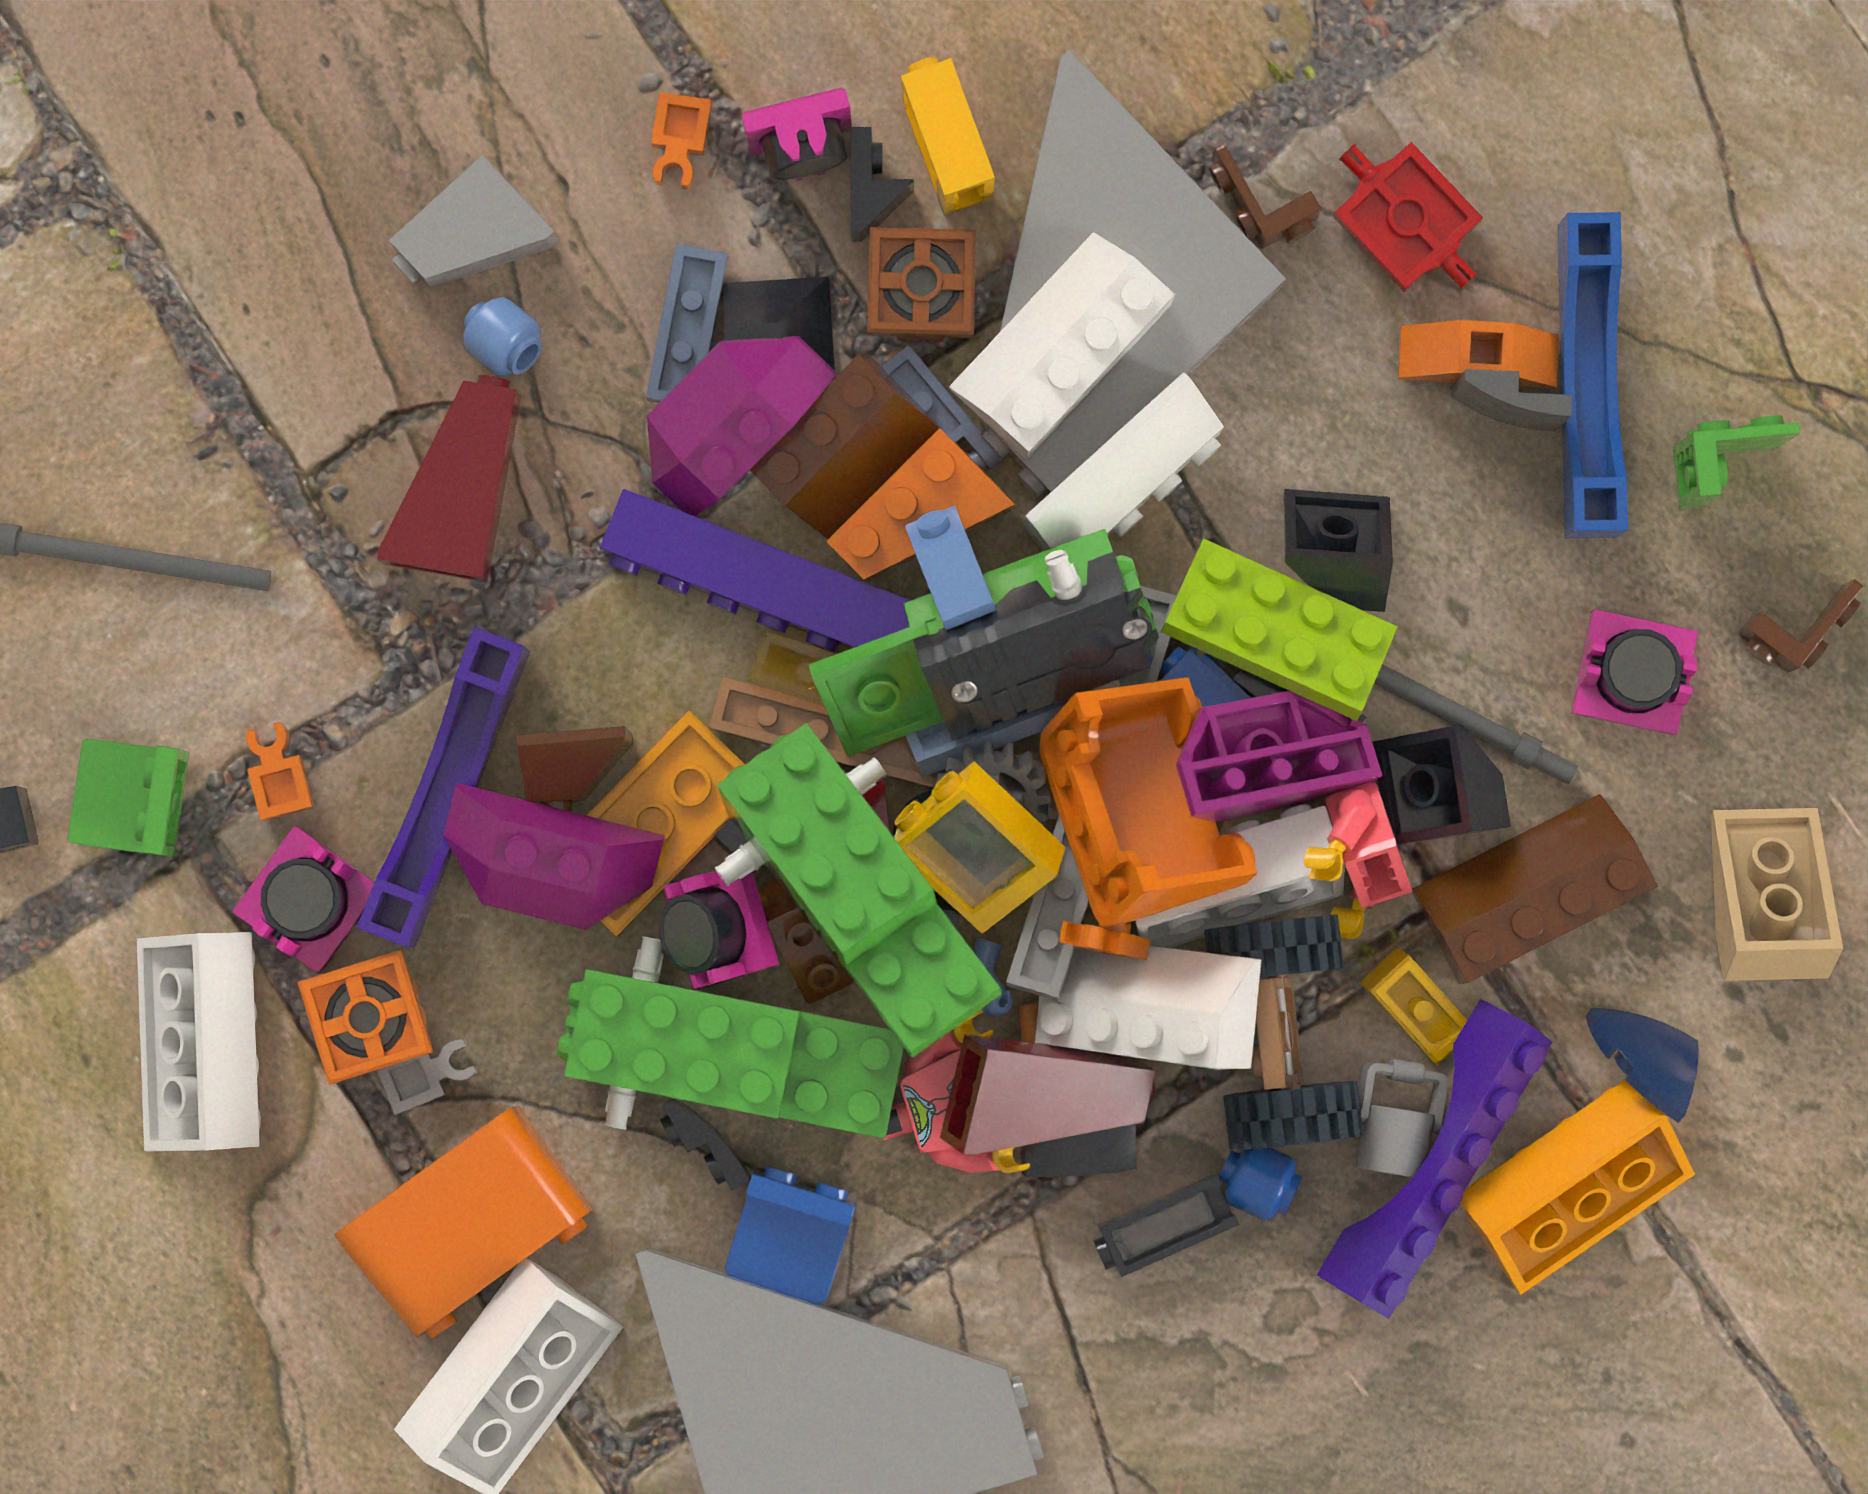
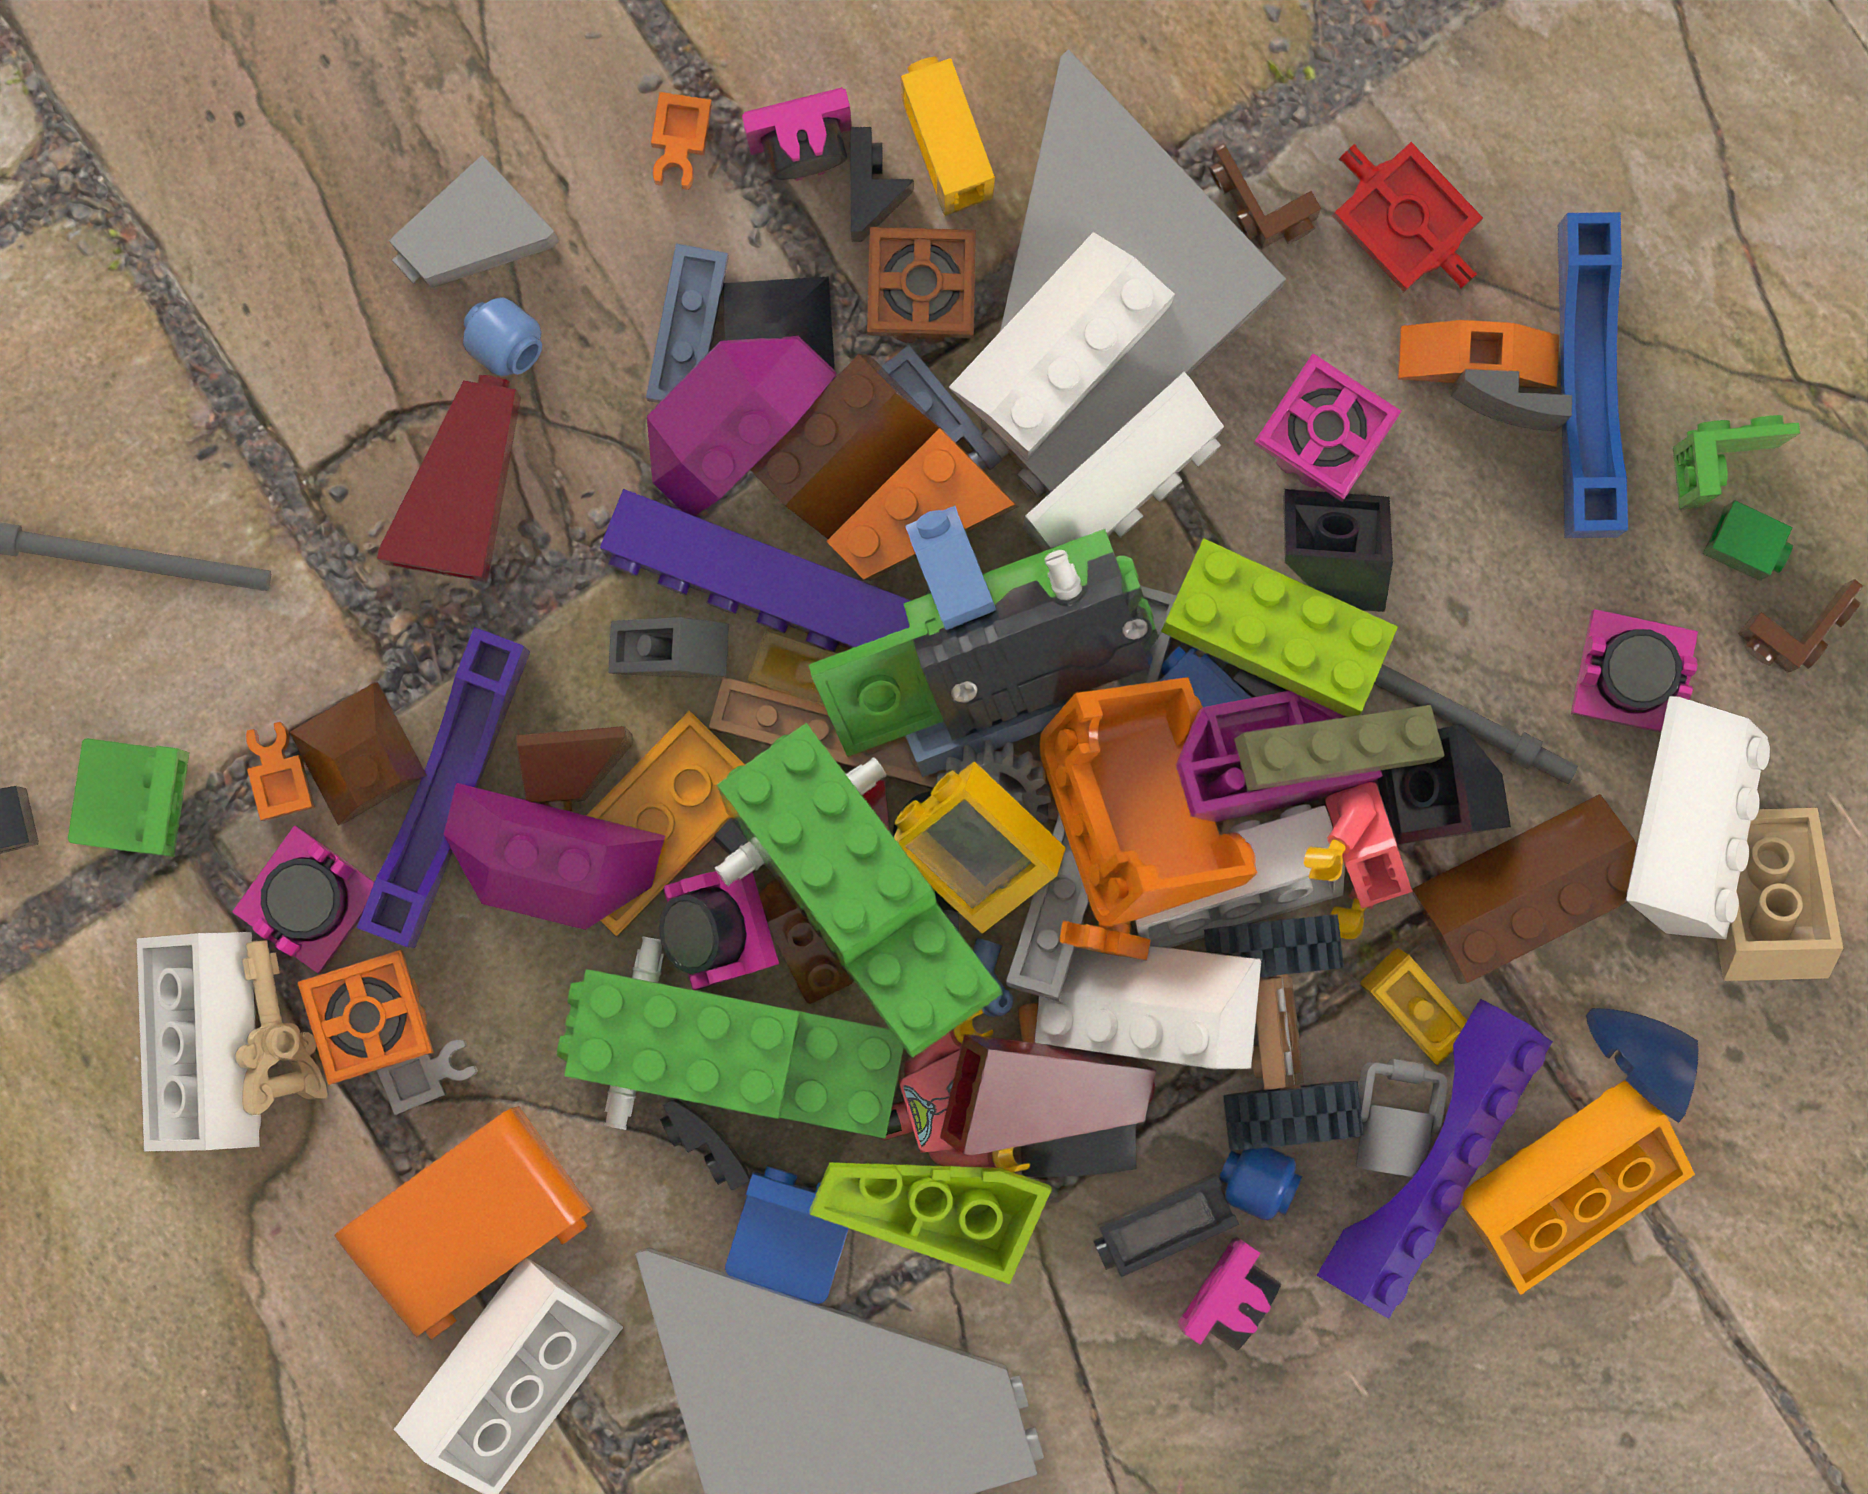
none -> tan piece [236,940,328,1115]
none -> reddish brown slope [289,682,427,826]
none -> dark grey slope [608,617,729,678]
none -> lime wedge [809,1163,1052,1284]
none -> dark pink piece [1178,1237,1281,1351]
none -> olive plate [1235,705,1445,791]
none -> dark pink piece [1253,353,1402,501]
none -> white slope [1626,696,1770,939]
none -> green brick [1703,500,1793,581]

